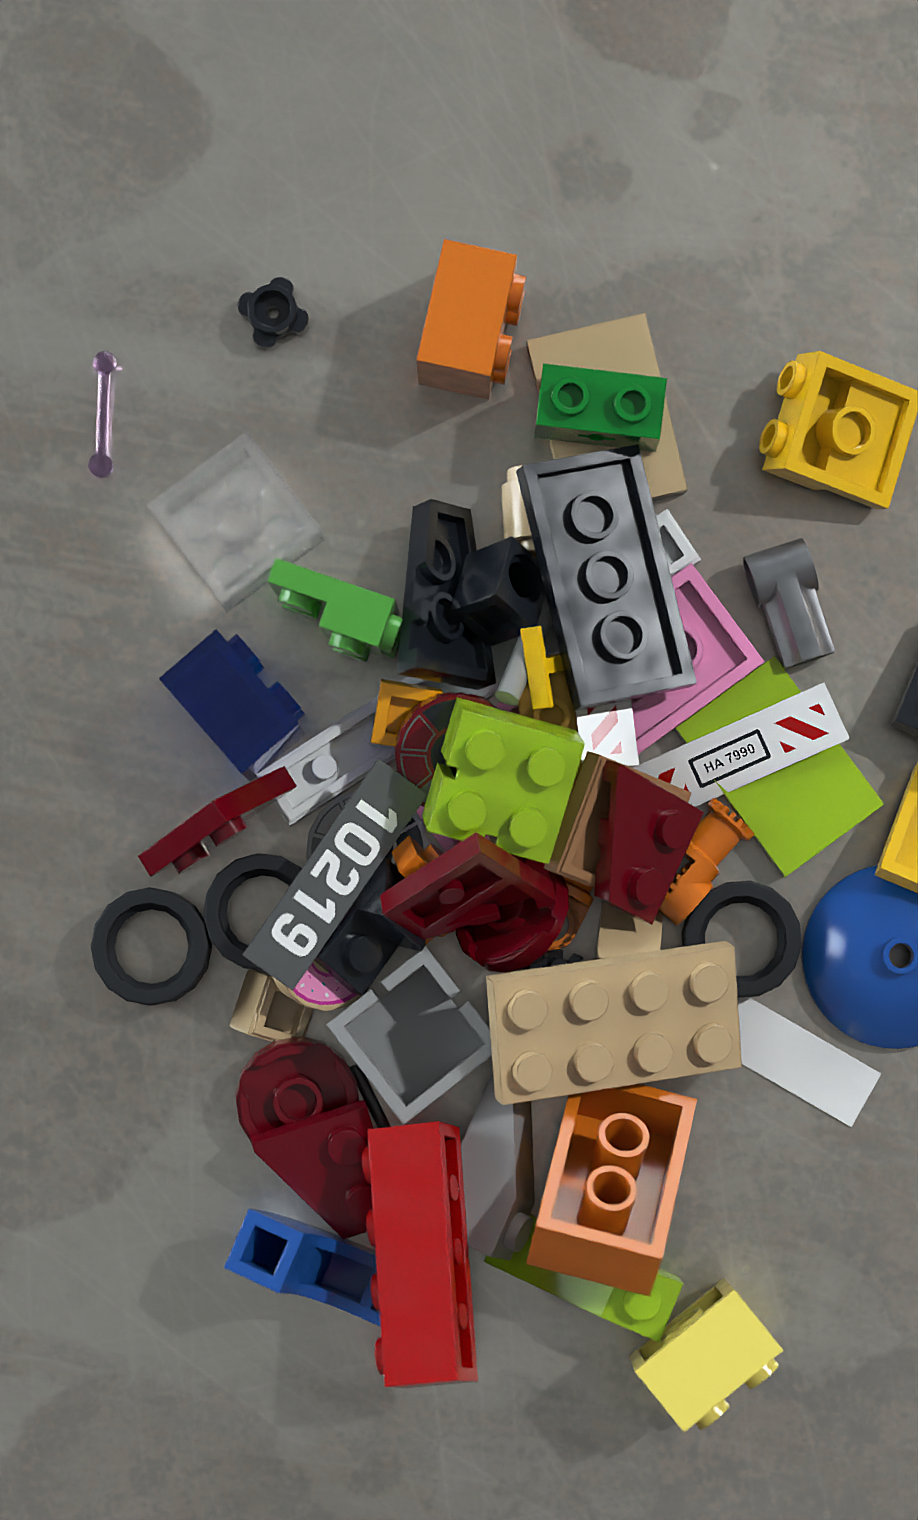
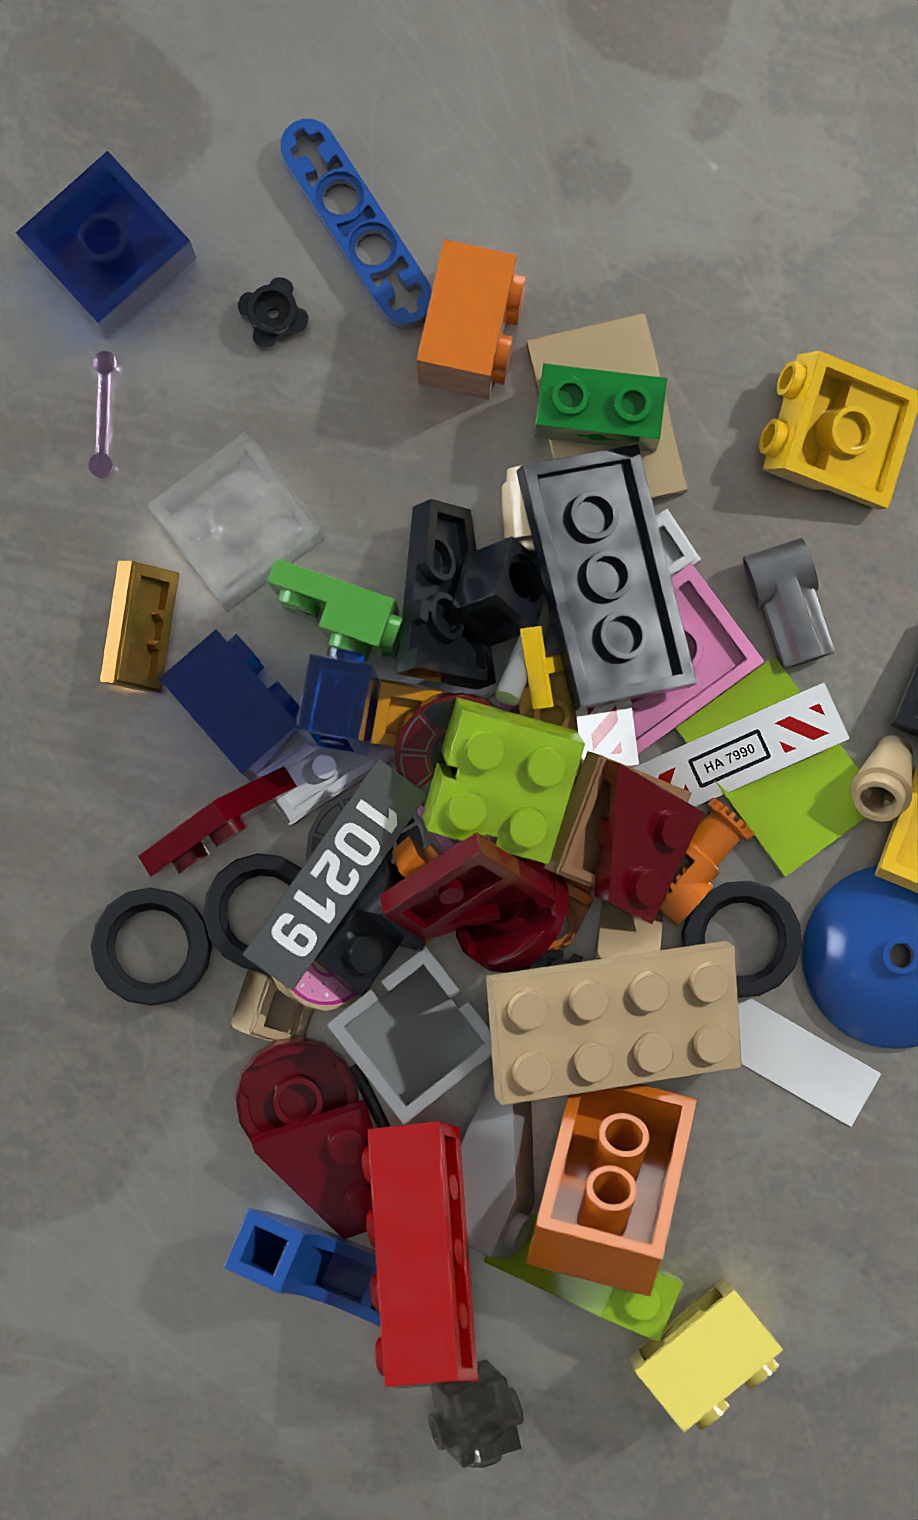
none -> clear blue brick [15,151,197,338]
none -> pearl gold plate [100,561,179,693]
none -> blue beam [281,119,432,330]
none -> clear blue brick [296,648,380,756]
none -> clear smoke brick [428,1359,524,1468]
none -> tan cone [850,735,913,822]

